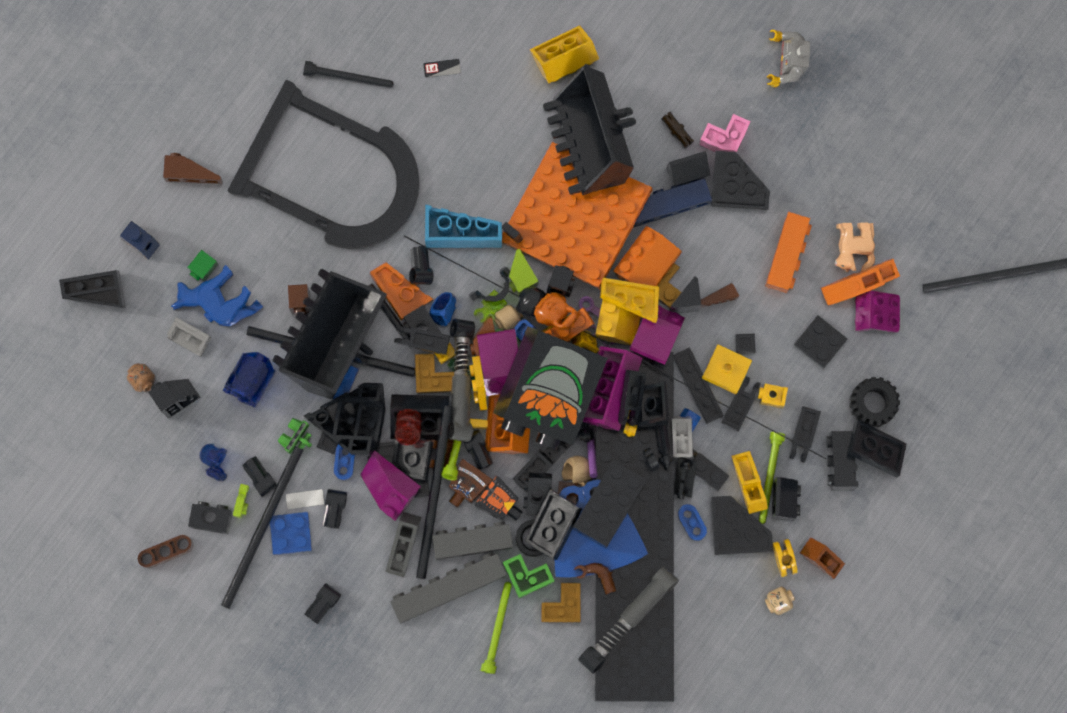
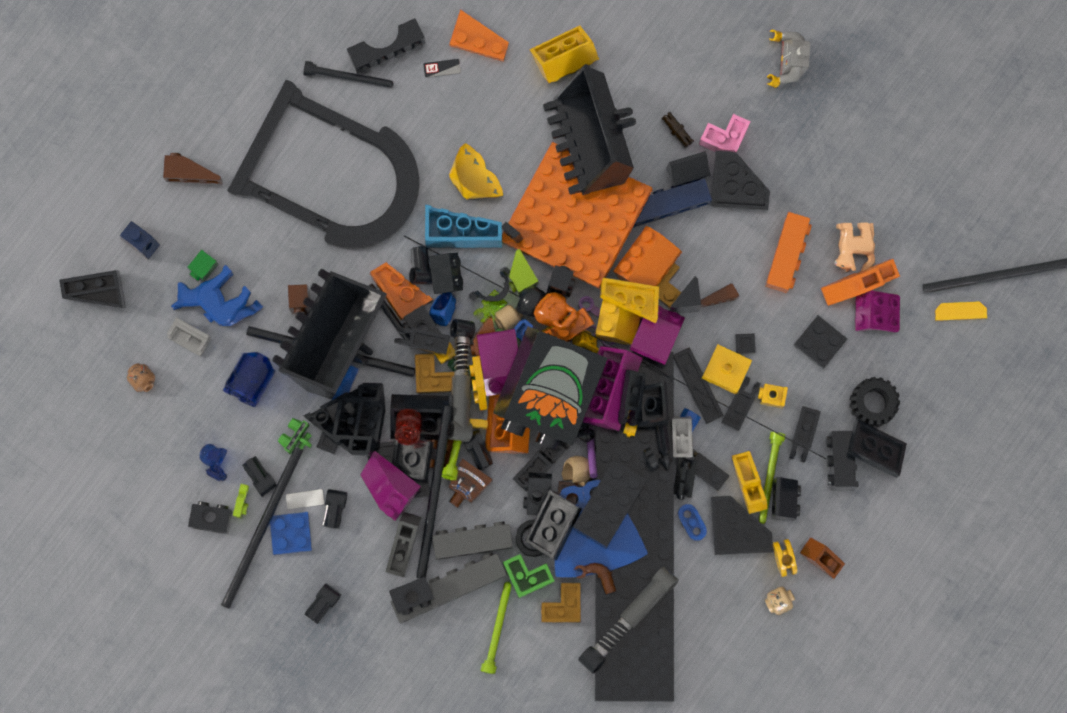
reddish brown beam [137,535,194,569] -> none
black wedge [148,379,201,419] -> none
blue plate [334,444,355,480] -> none
torso [475,475,523,521] -> none
none -> black arch [347,18,425,73]
none -> black brick [389,577,434,616]
none -> black brick [429,252,463,294]
none -> orange wing [449,9,509,62]
none -> yellow piece [449,143,503,199]
none -> yellow piece [935,301,987,321]

